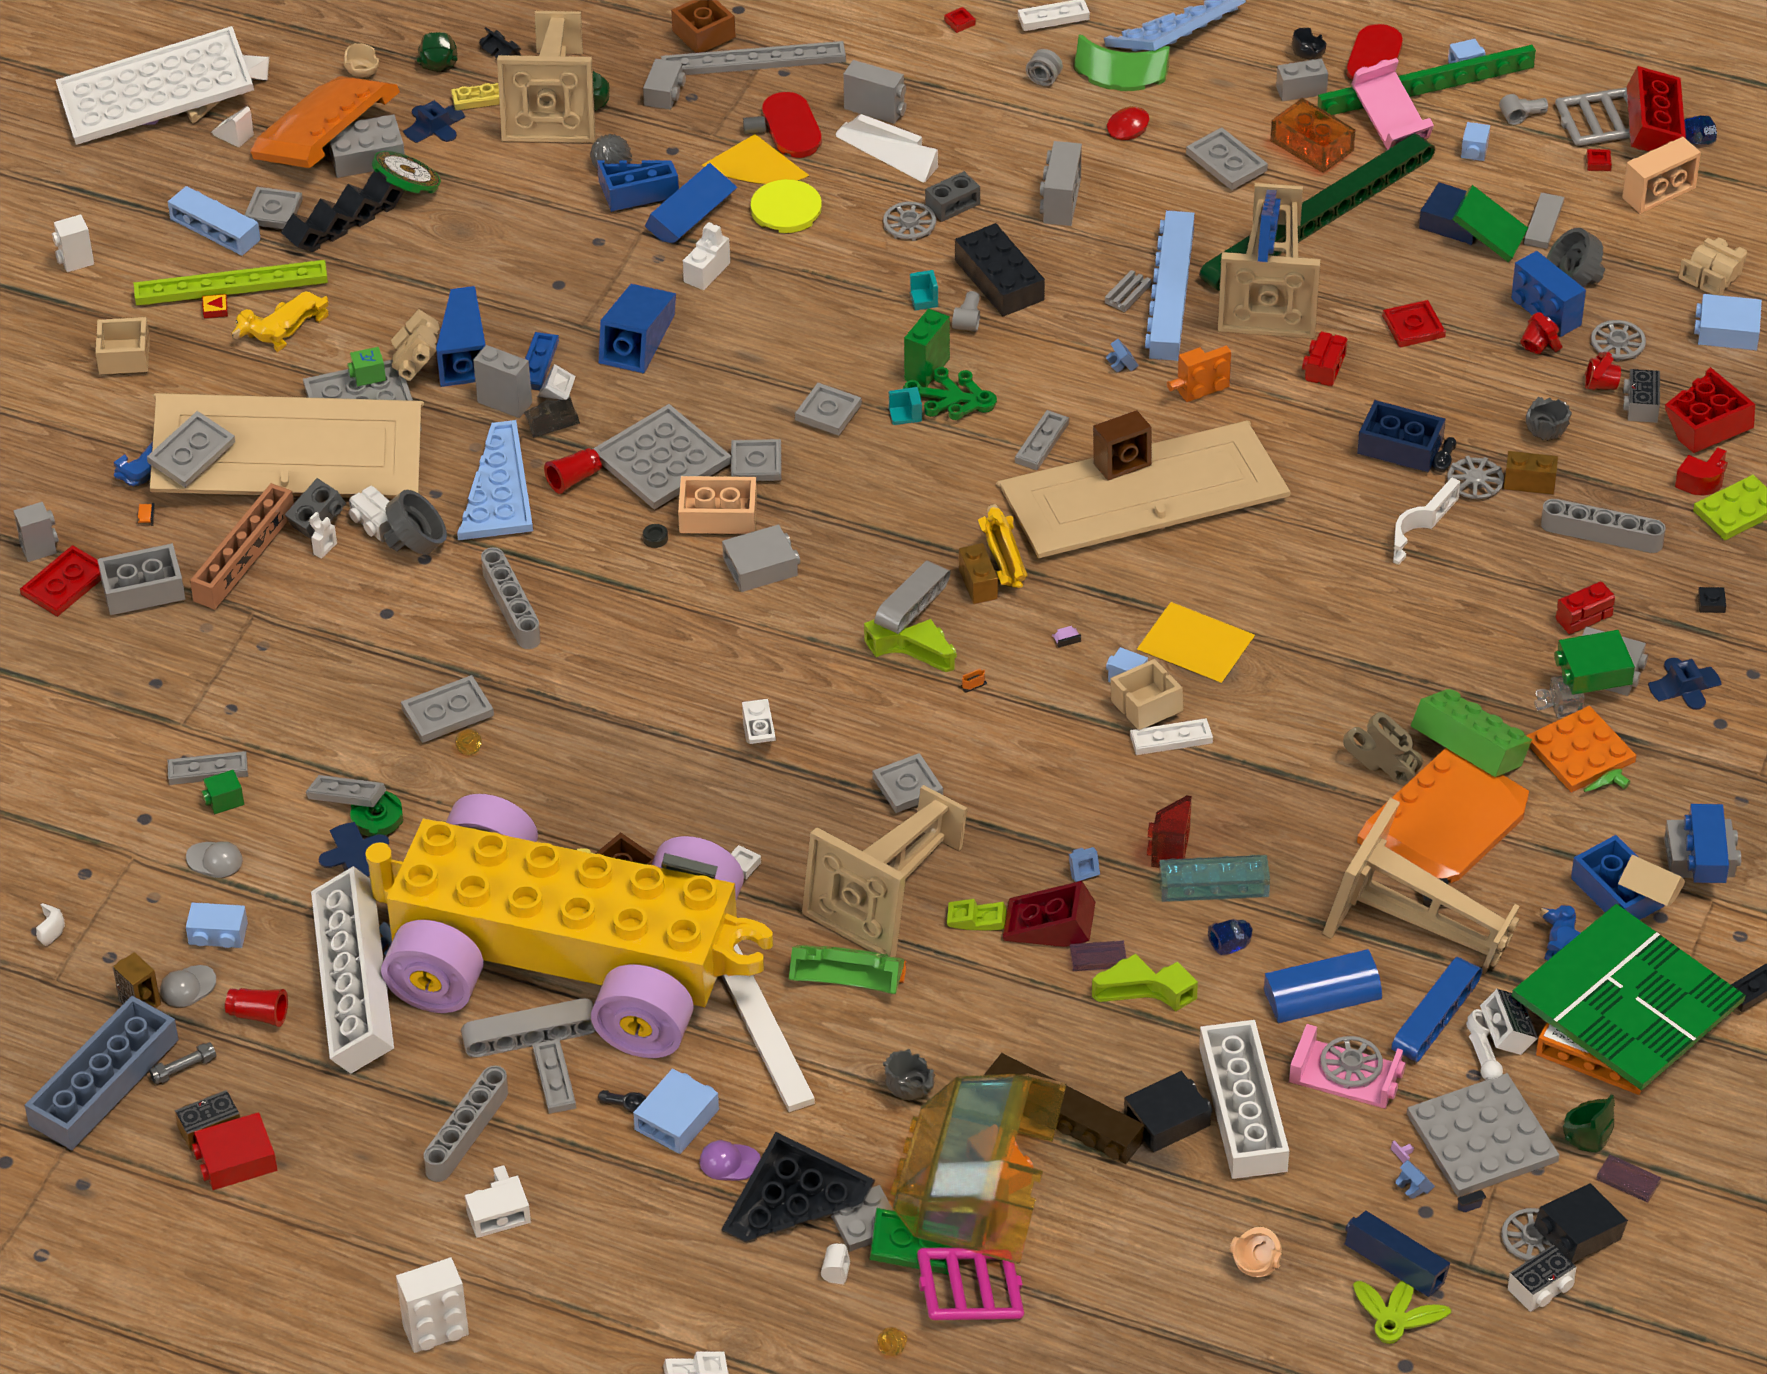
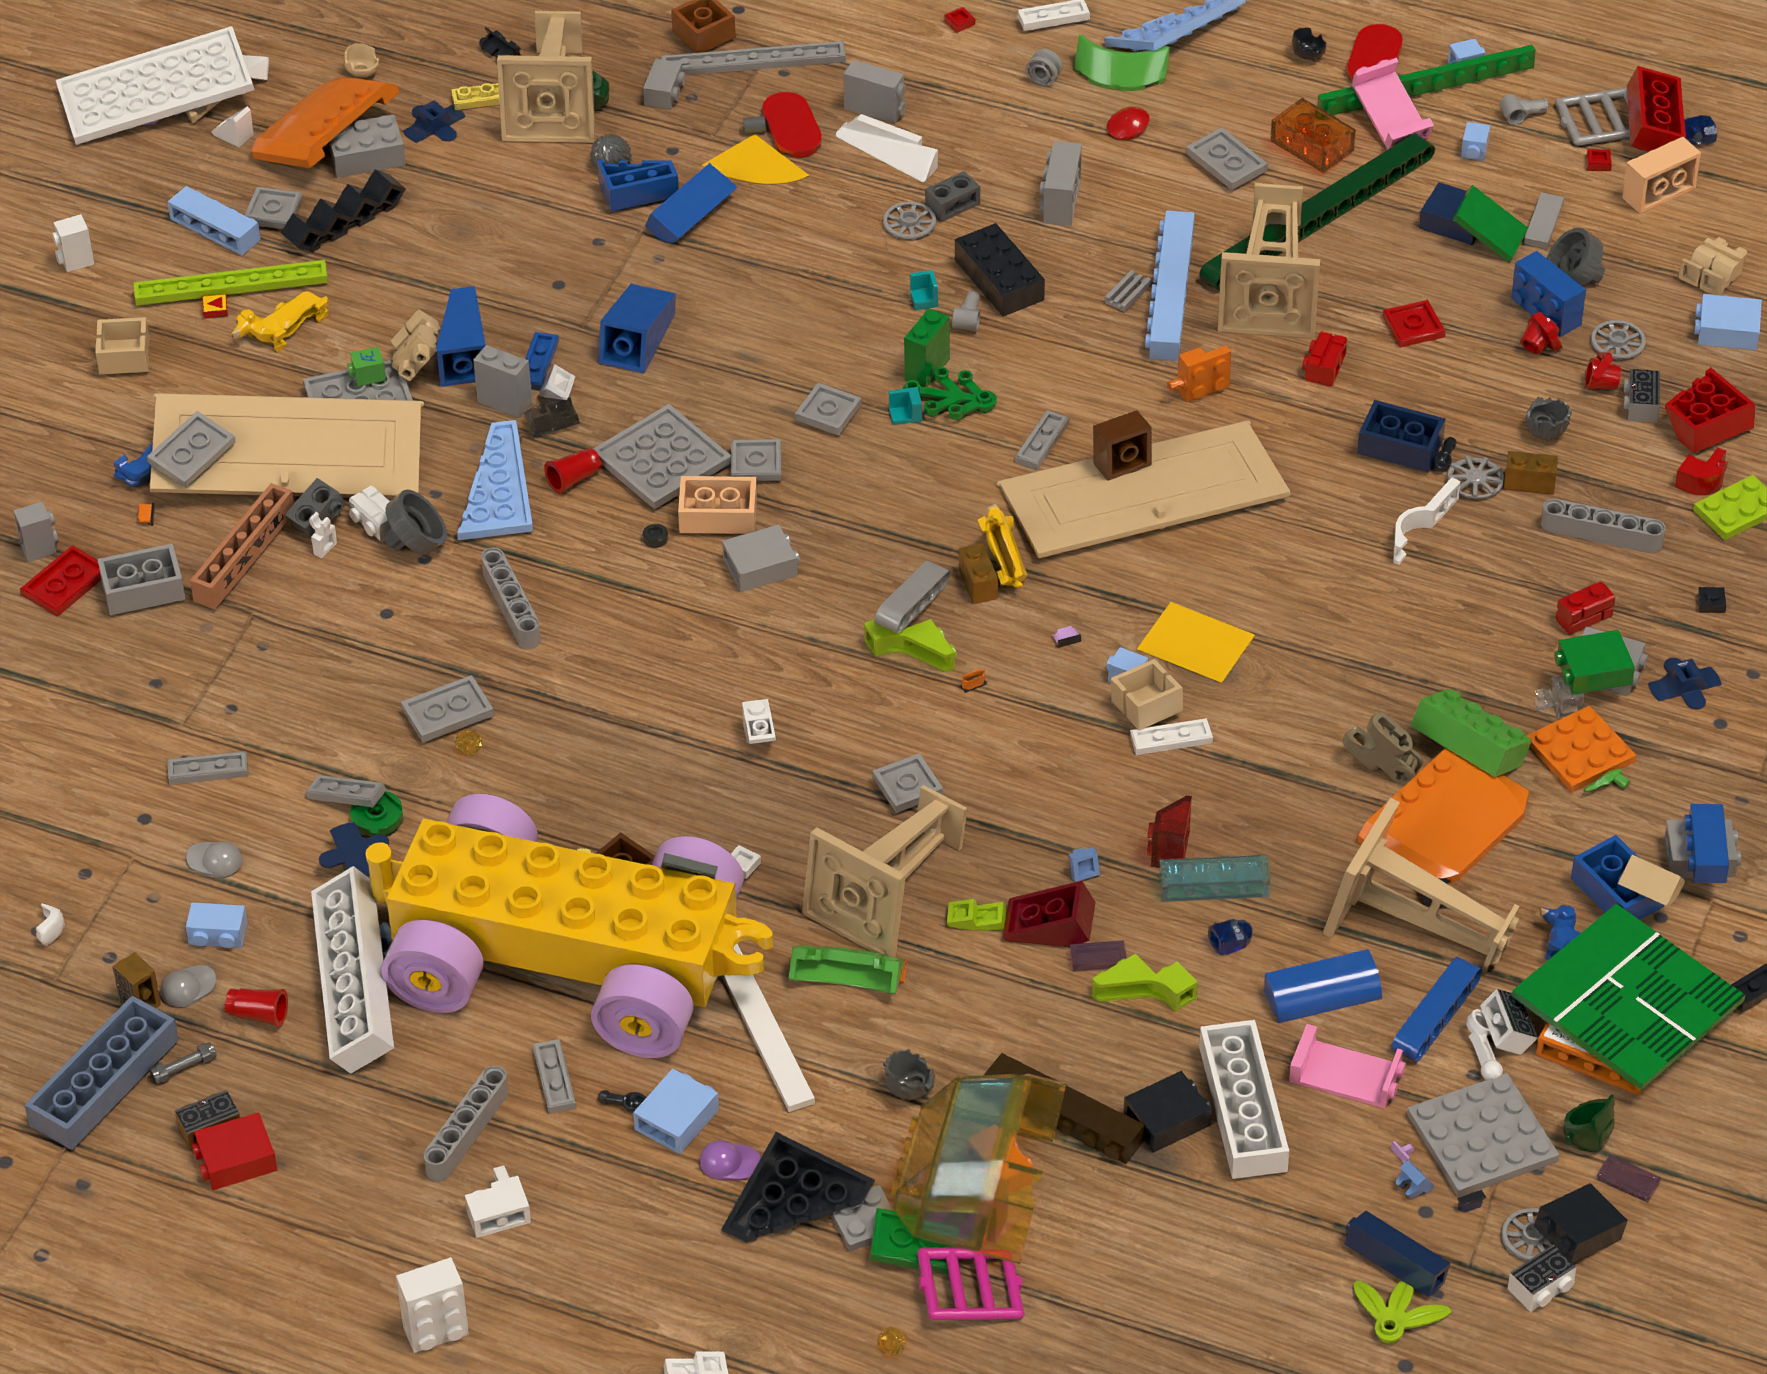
green brick [201,770,245,815] -> none
tile [372,151,441,194] -> none
dark green helmet [417,32,458,72] -> none
light grey beam [461,998,596,1058] -> none
white hinge [683,222,730,291] -> none
neon yellow tile [751,179,822,233] -> none
white brick [821,1244,850,1285] -> none
medium blue tile [1106,339,1139,372] -> none
light nougat cap [1230,1227,1282,1278] -> none
blue wing [1258,190,1281,262] -> none
light grey brick [1276,59,1328,101] -> none
light grey wheel [1320,1036,1383,1089] -> none

